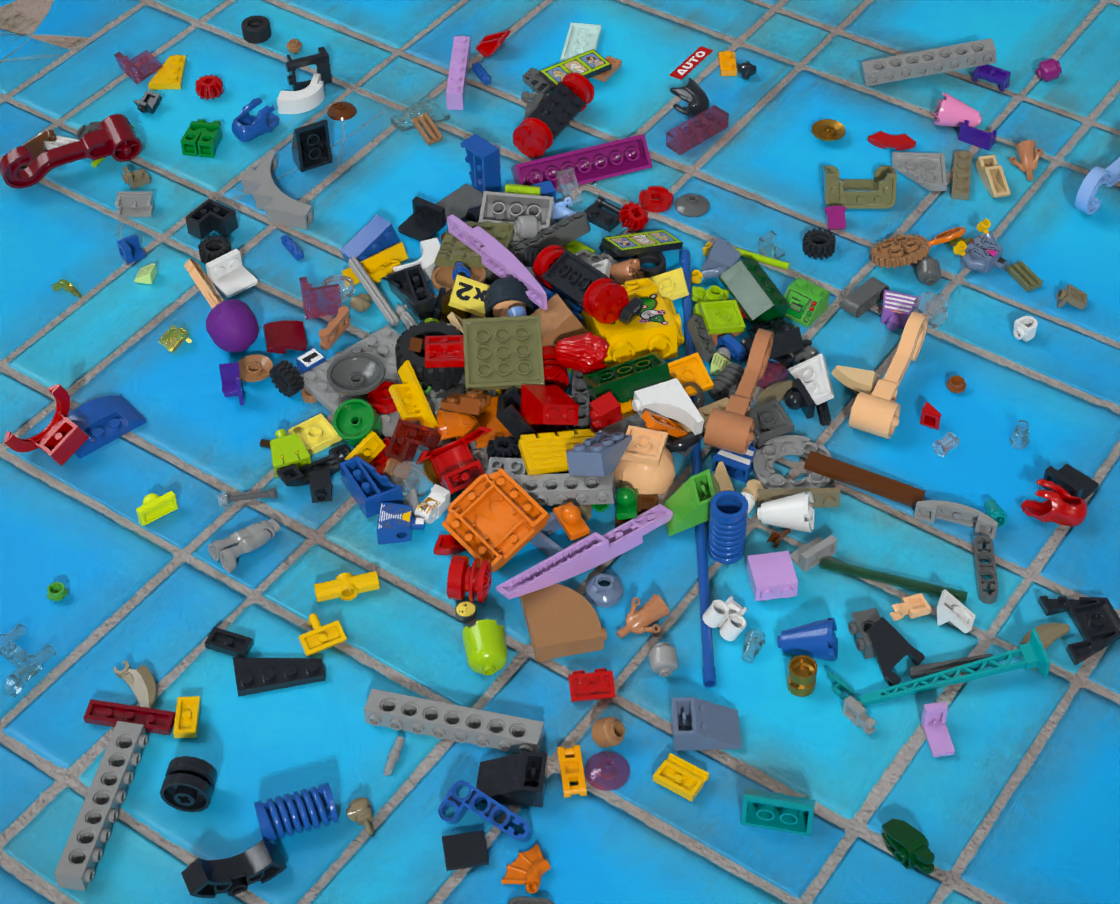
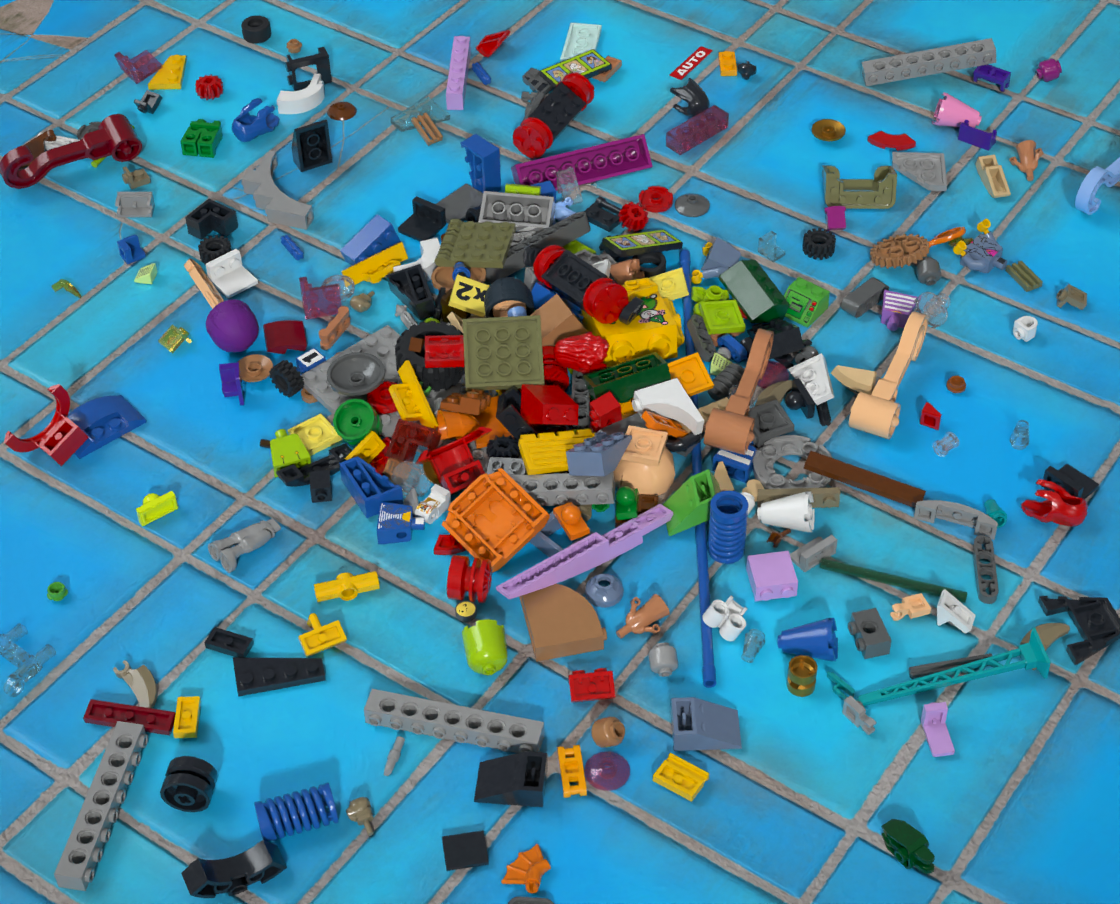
dark grey piece [217,488,277,510] -> none
light grey axle [348,257,400,327] -> none
blue beam [438,780,533,842] -> none
lavender slope [447,214,548,311] -> none
light grey head [514,215,541,239] -> none
clear smoke piece [682,382,704,409] -> none
lime bar [733,247,790,270] -> none
teal slope [741,788,816,836] -> none
black flag [867,616,925,686] -> none
dark tan plate [951,151,972,200] -> none

